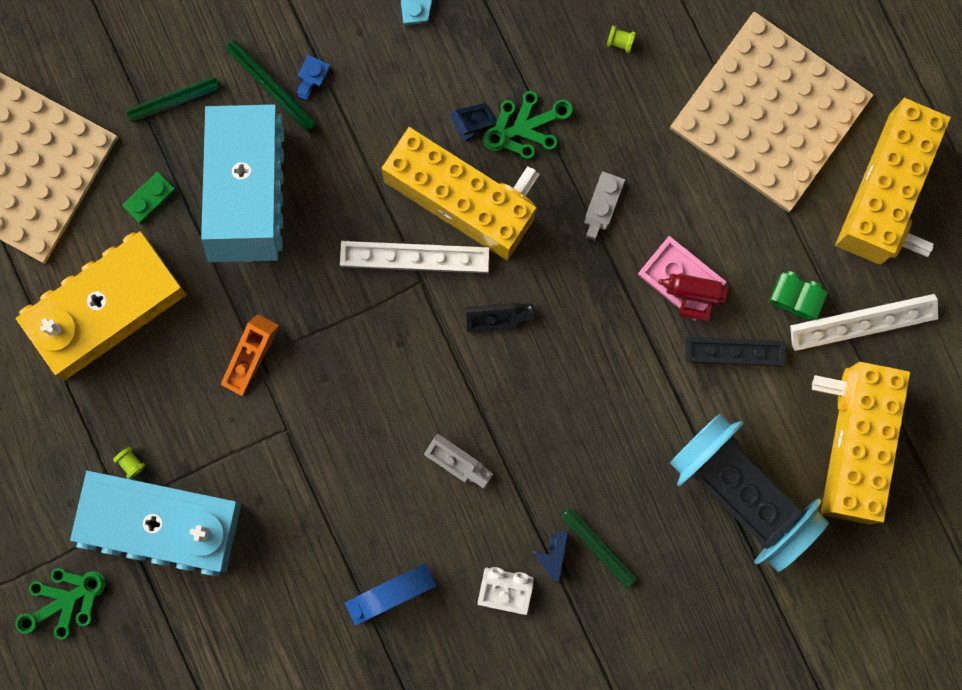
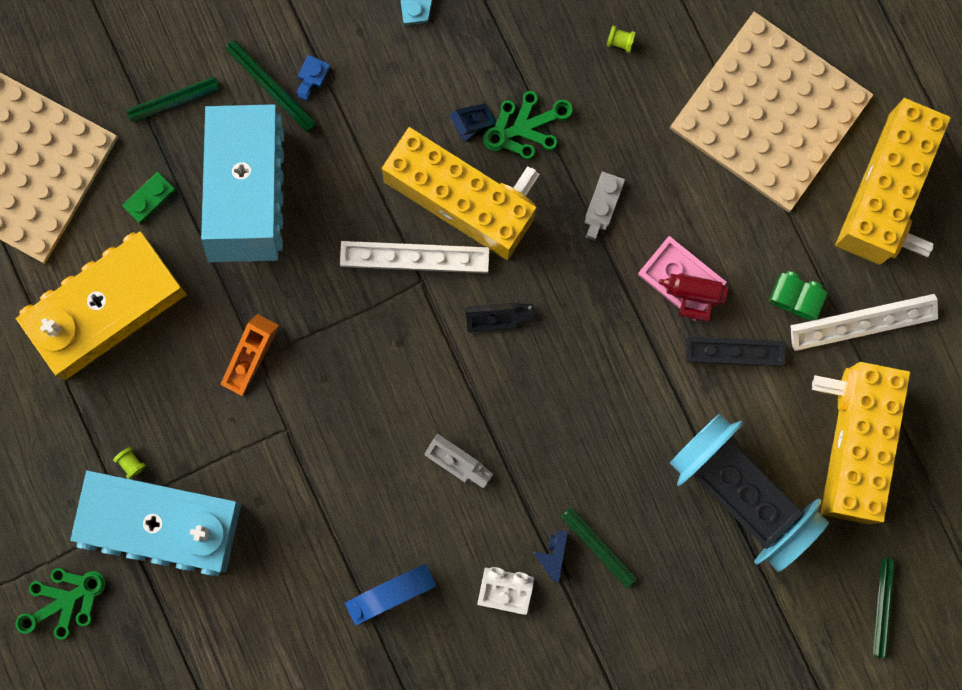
none -> dark green axle [873,558,896,658]

